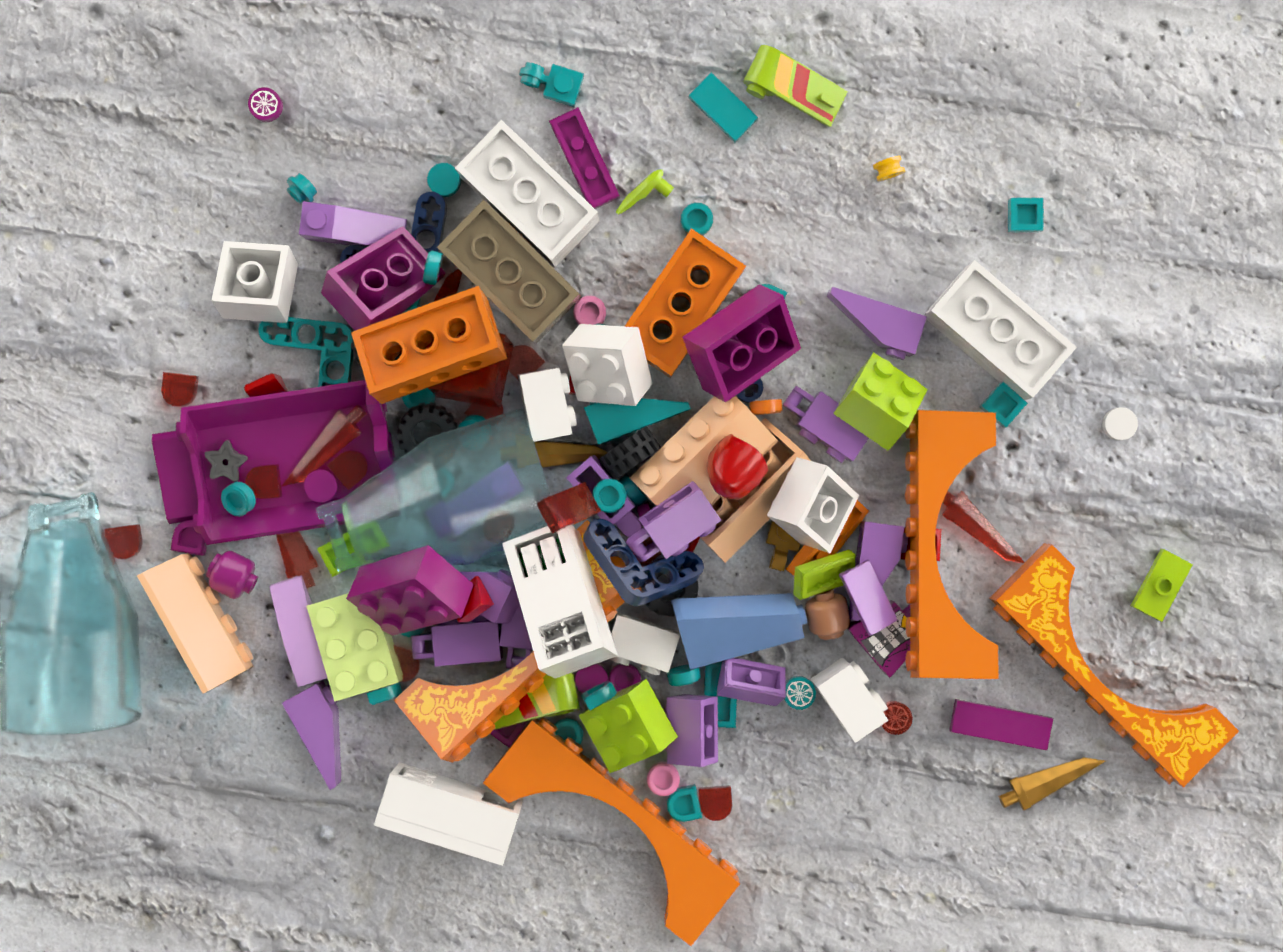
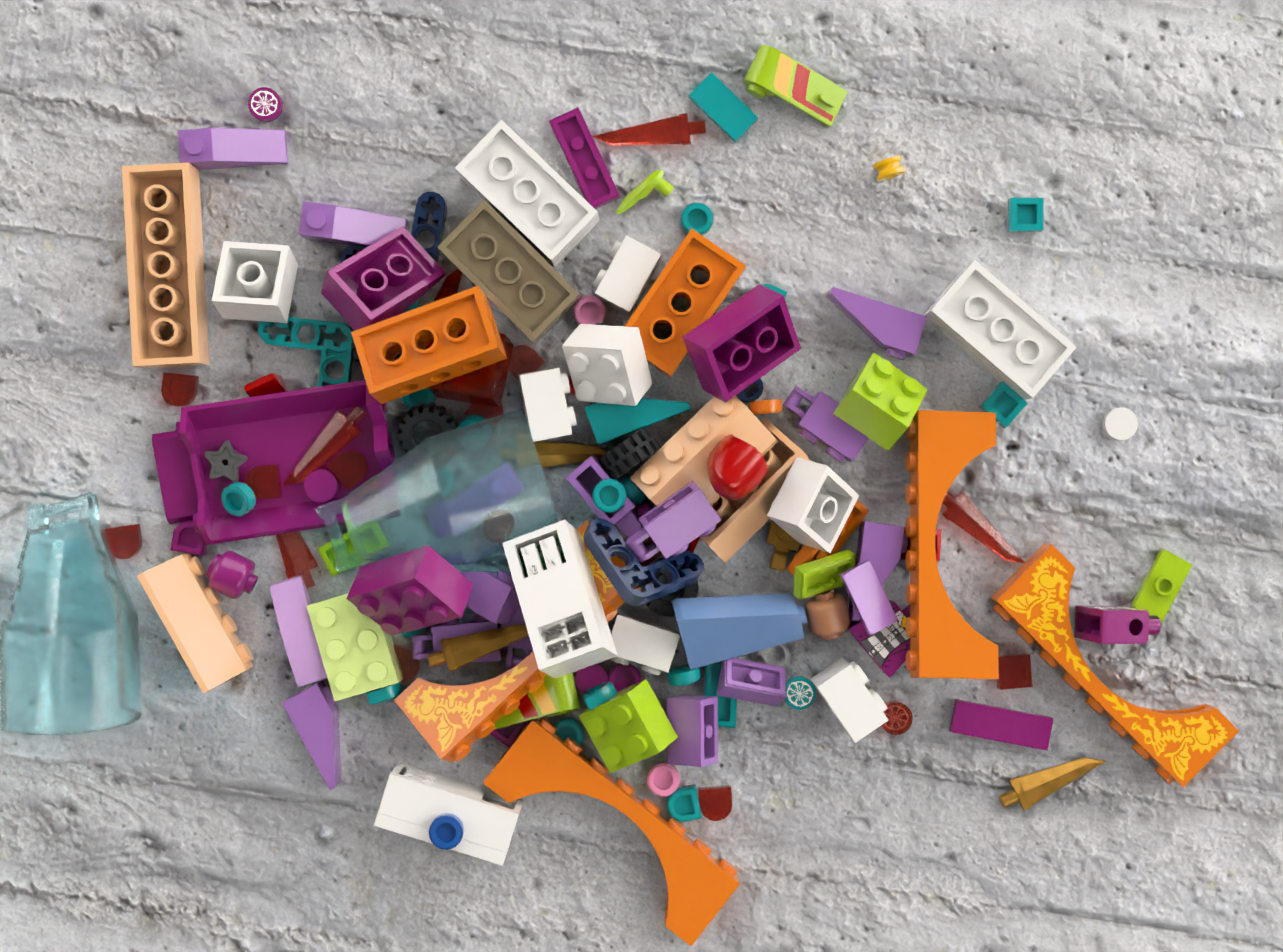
teal plate [286,173,317,204] -> none
teal tile [423,250,443,286] -> none
teal tile [427,163,461,197] -> none
red slope [457,576,494,622] -> none
teal plate [519,62,584,107] -> none
clear red tile [536,482,601,534] -> none
none -> light nougat brick [122,162,210,369]
none -> slope [178,128,288,170]
none -> pearl gold bar [427,624,529,672]
none -> blue tile [429,813,464,850]
none -> clear red bar [592,113,706,146]
none -> white brick [593,235,661,315]
none -> clear red tile [997,653,1033,690]
none -> magenta torso [1074,605,1161,644]

